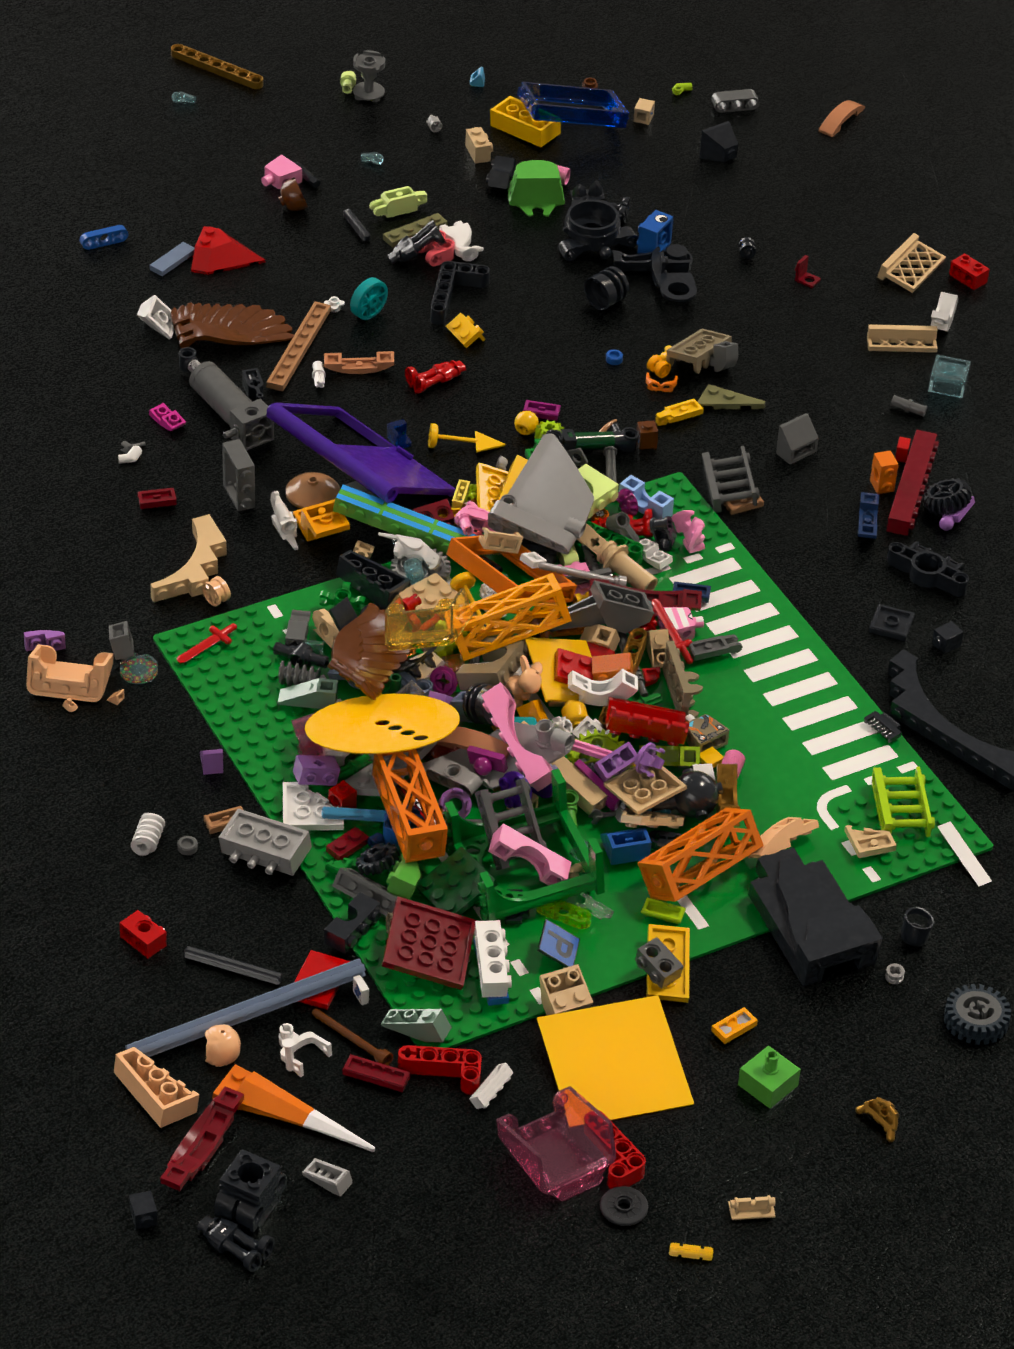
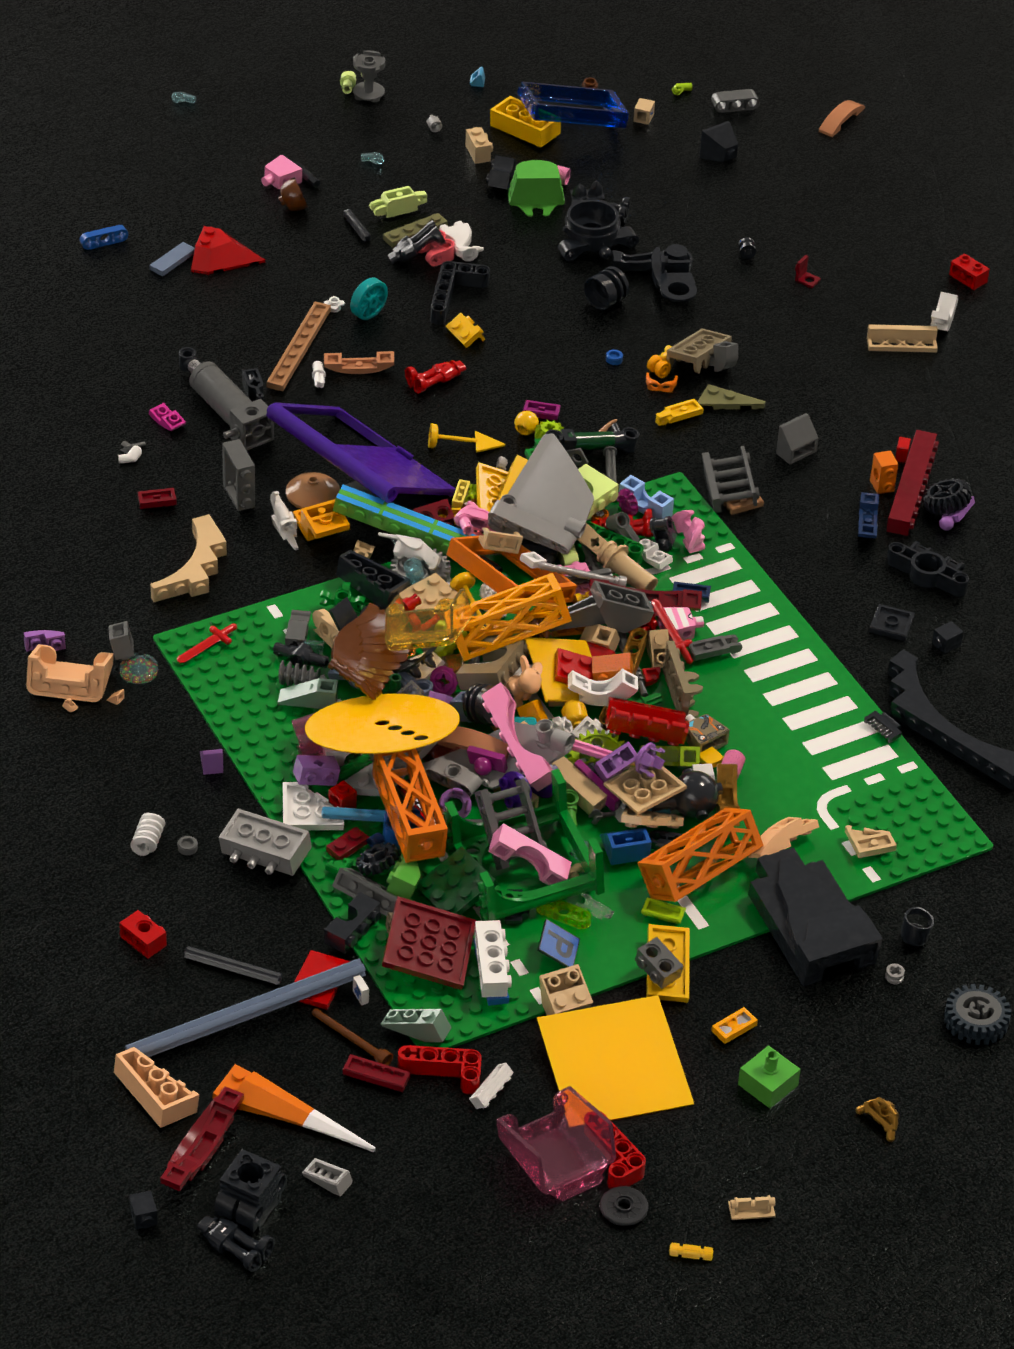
white slope [137,295,175,340] -> none
pearl gold beam [171,44,263,89] -> none
reddish brown animal [171,302,295,348] -> none
light nougat wheel [202,576,231,606] -> none
medium nougat tile [204,806,243,834] -> none
light nougat piece [205,1024,241,1067] -> none
white piece [279,1023,332,1077] -> none
clear blue panel [387,419,412,448] -> none
blue brick [637,210,673,254] -> none
reddish brown brick [637,420,658,450] -> none
lime fence [871,767,935,837] -> none
tan fence [877,233,946,293] -> none
dark grey pin [891,395,928,417] -> none
clear light blue container [928,355,971,398] -> none
white sticker [937,821,992,887] -> none

